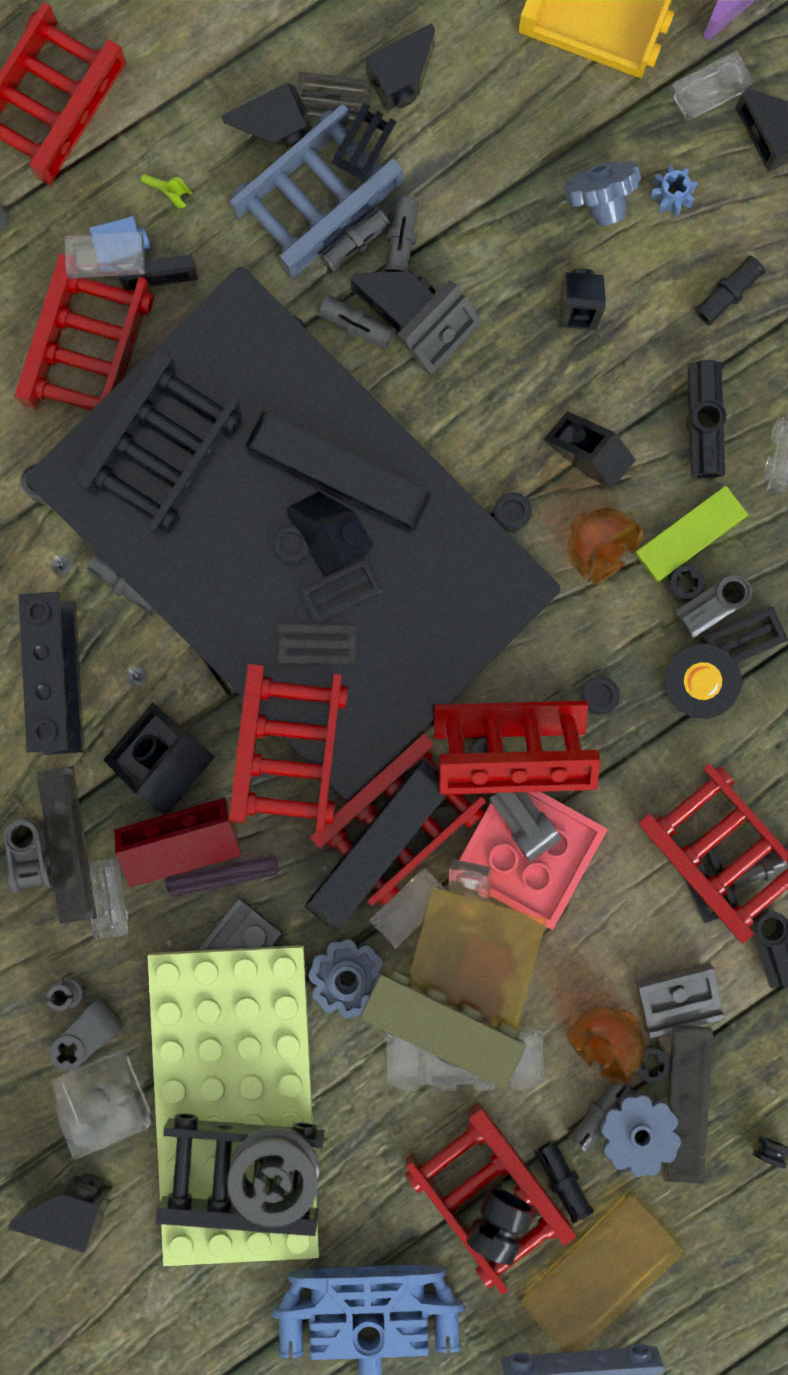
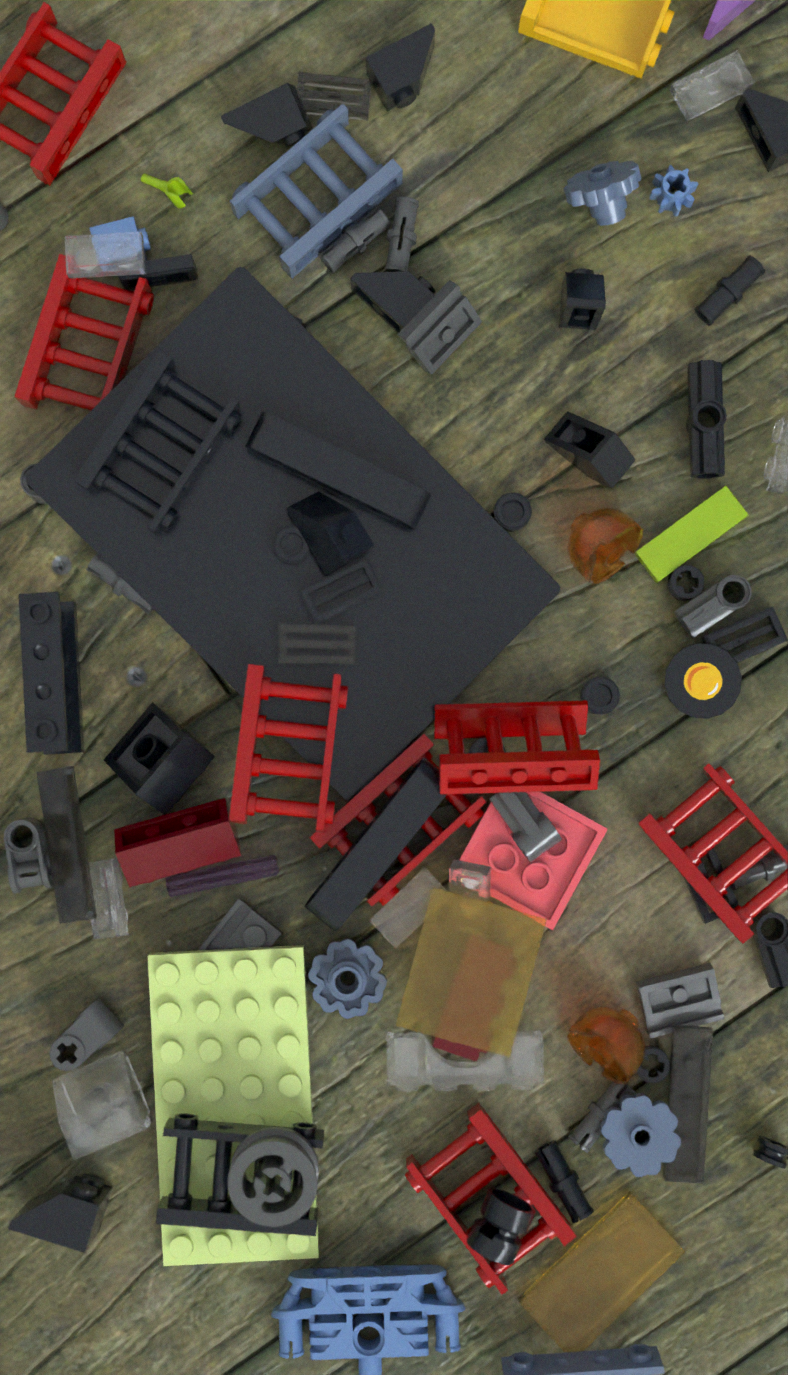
dark grey pin [46,977,87,1011] -> none
dark grey pin [318,295,395,350] -> none
black tile [331,103,397,182] -> none
olive brick [360,969,527,1090] -> none

